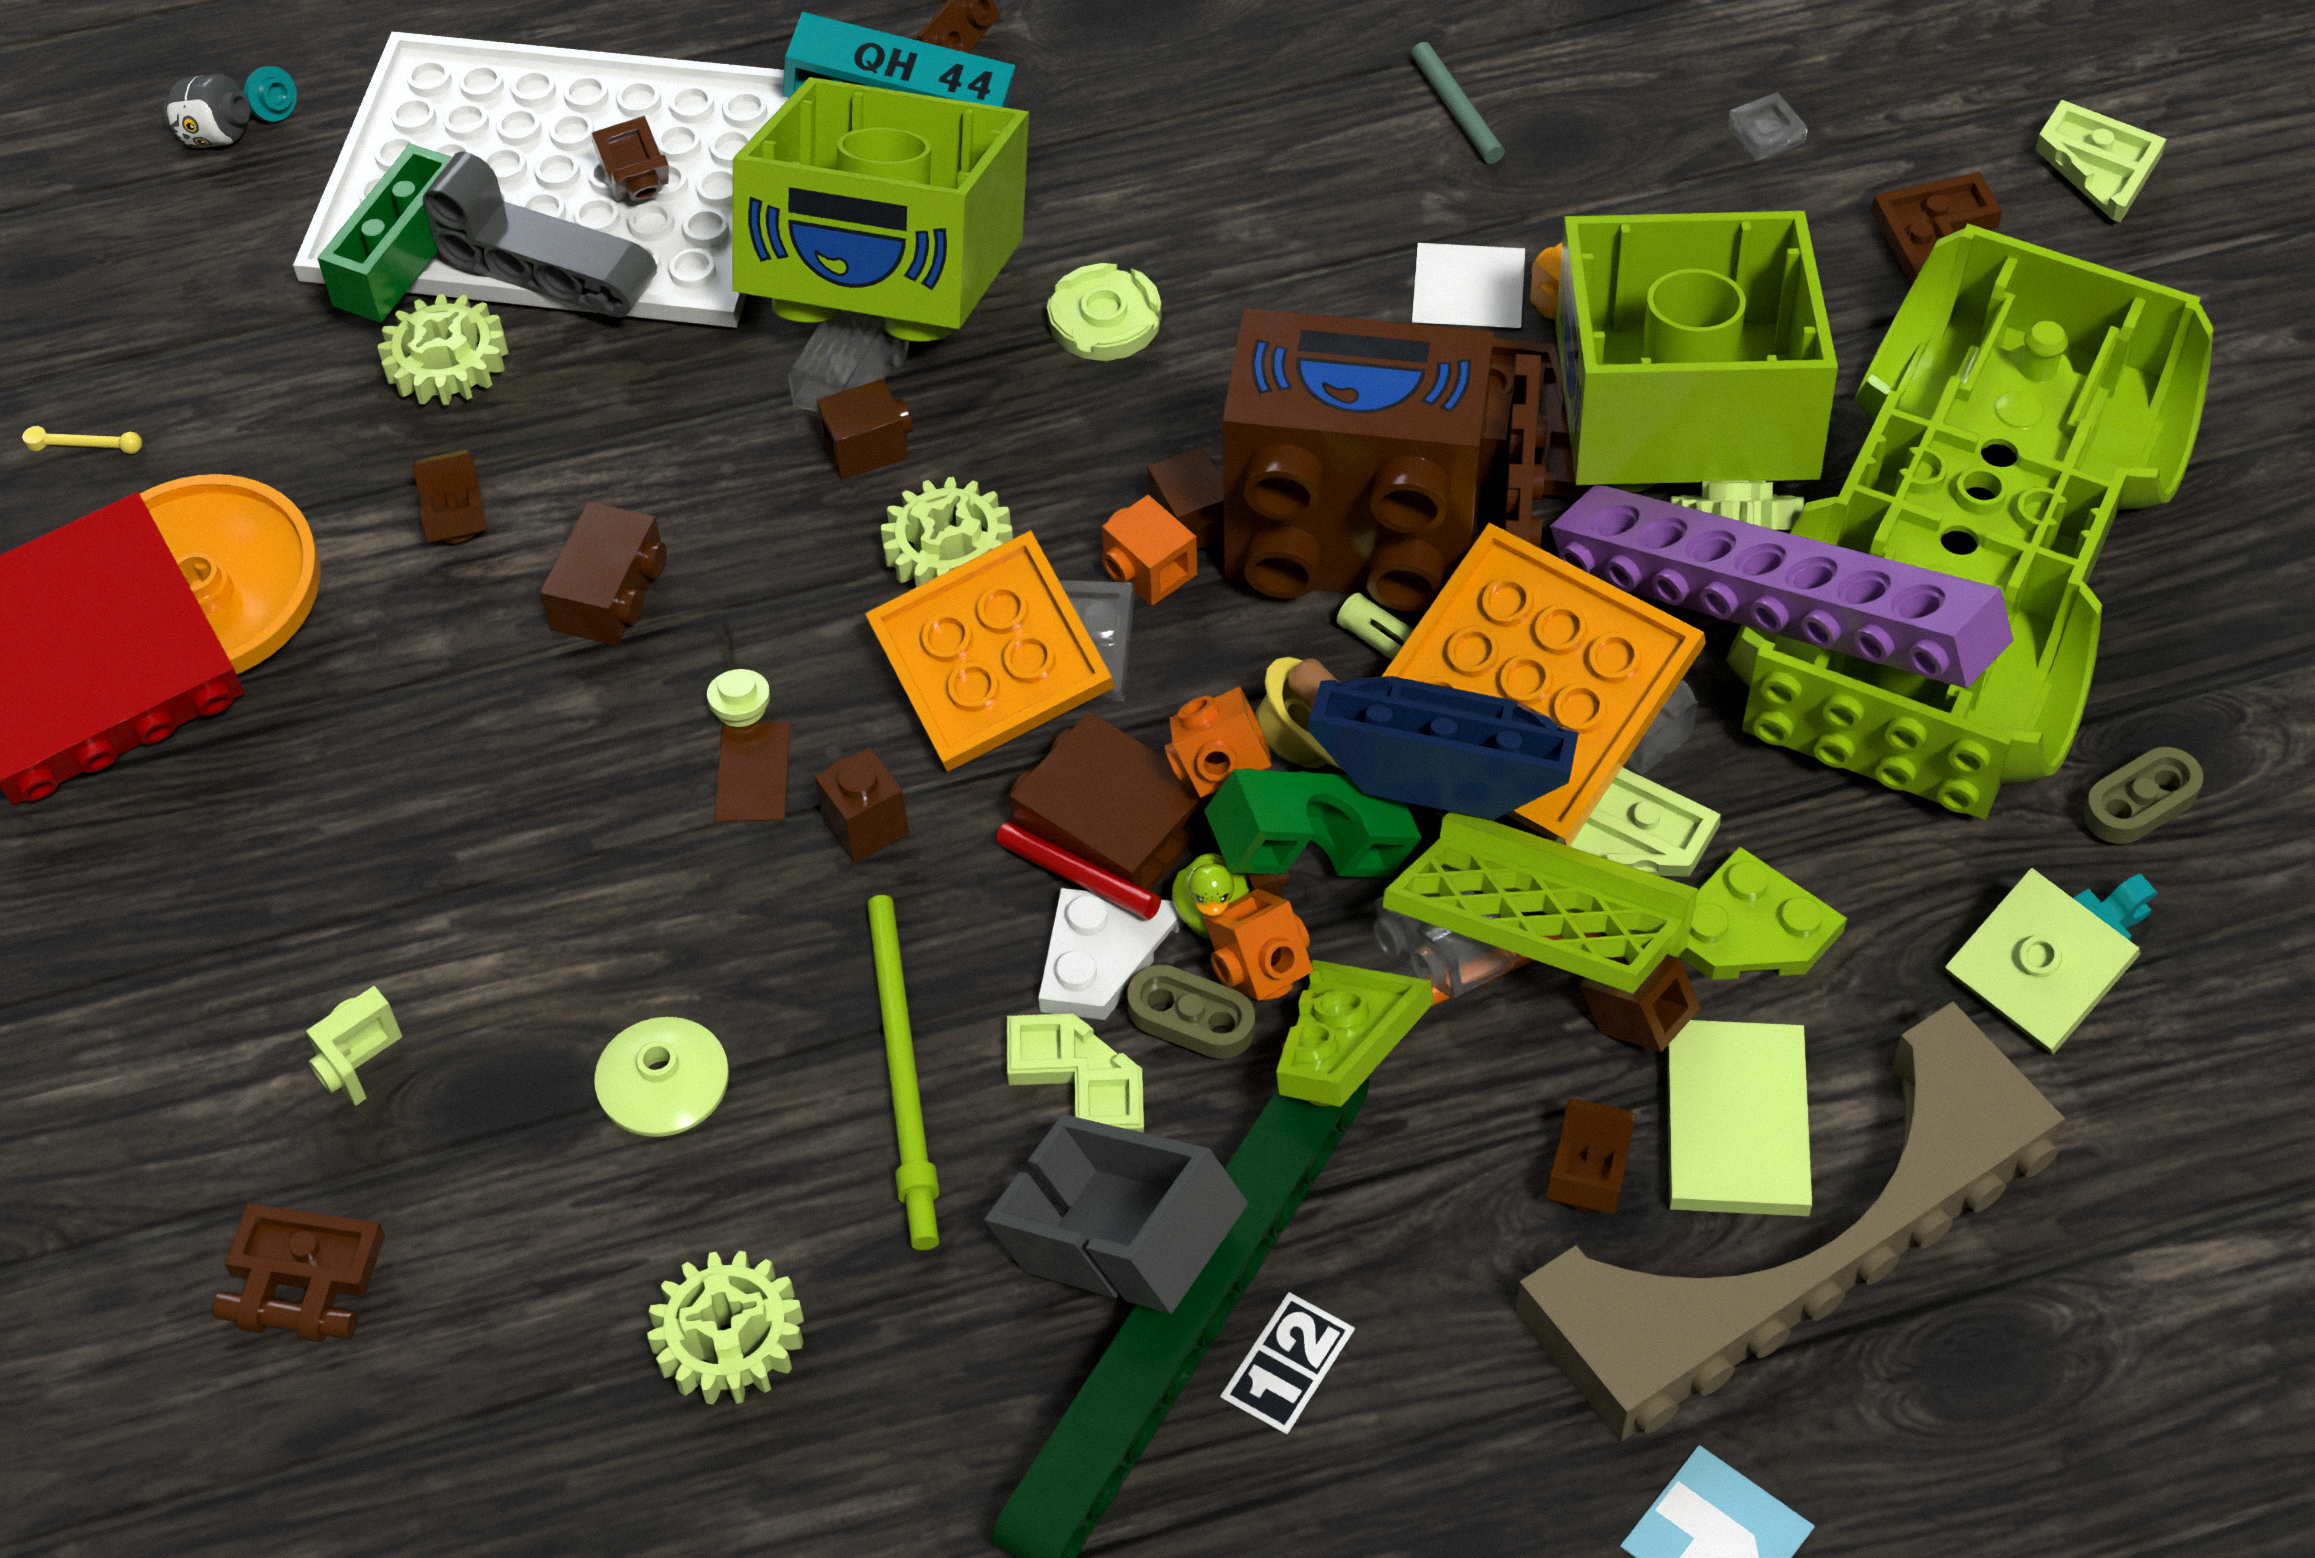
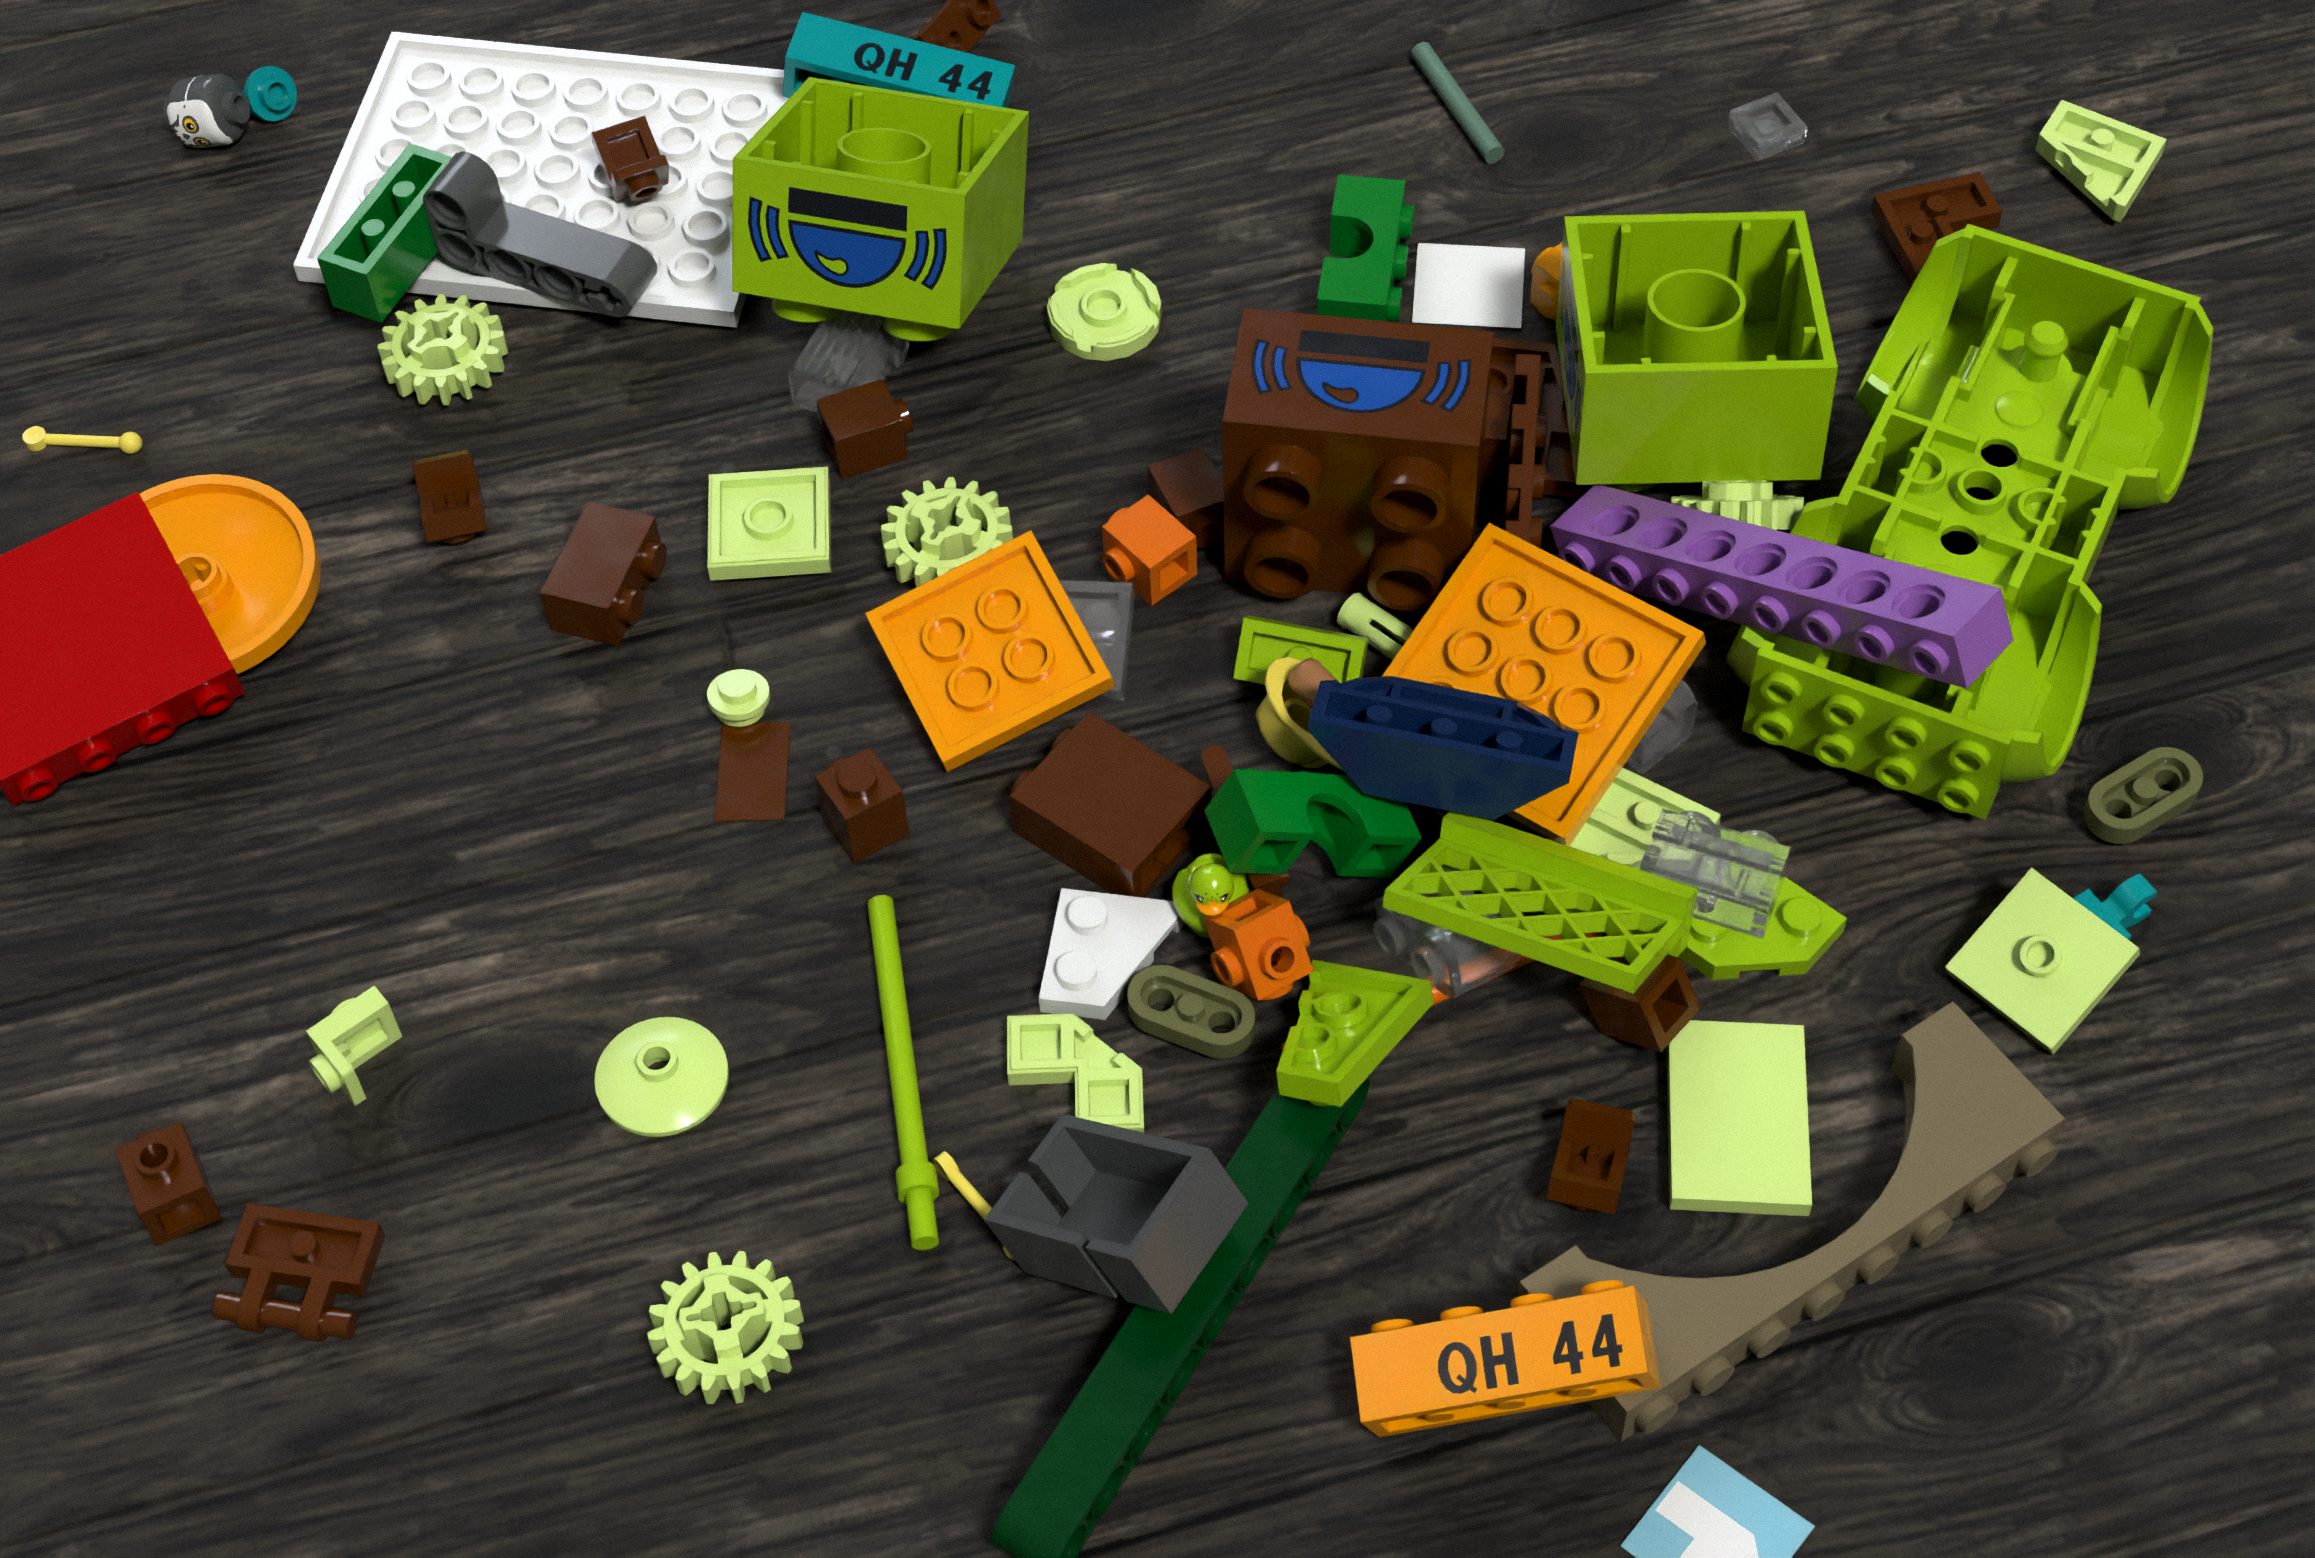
red bar [996,822,1161,920] -> none
orange brick [1165,686,1272,798] -> none
sticker [1220,1292,1355,1435] -> none
none -> reddish brown brick [115,1121,223,1246]
none -> yellowish green plate [707,467,831,581]
none -> light yellow hinge [932,1151,1014,1260]
none -> lime plate [1233,615,1369,685]
none -> green arch [1317,174,1415,322]
none -> light orange brick [1350,1280,1661,1437]
none -> clear brick [1640,809,1791,939]

